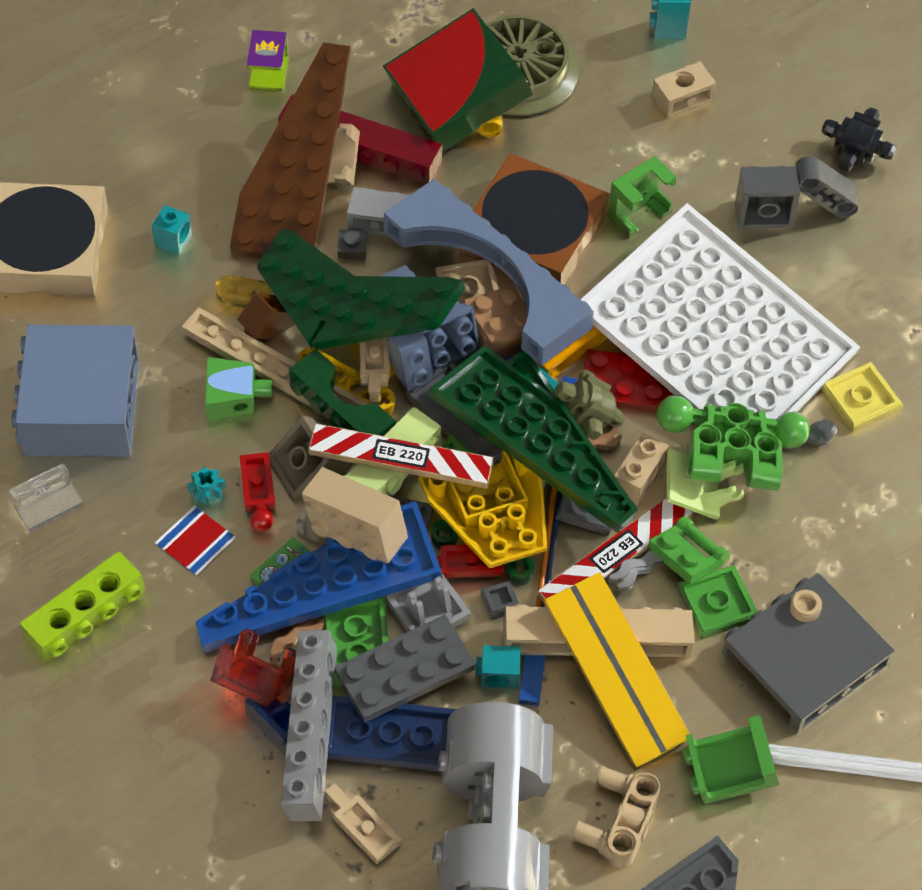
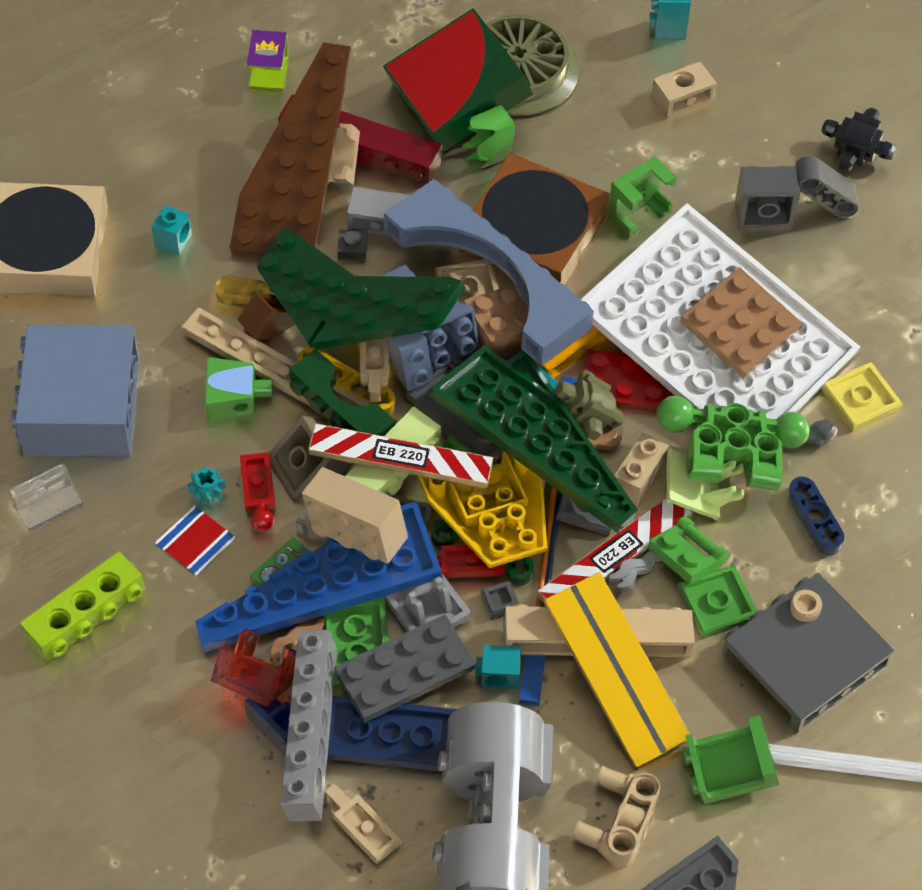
none -> bright green piece [462,105,515,169]
none -> medium nougat plate [680,267,803,379]
none -> dark blue beam [788,477,844,555]

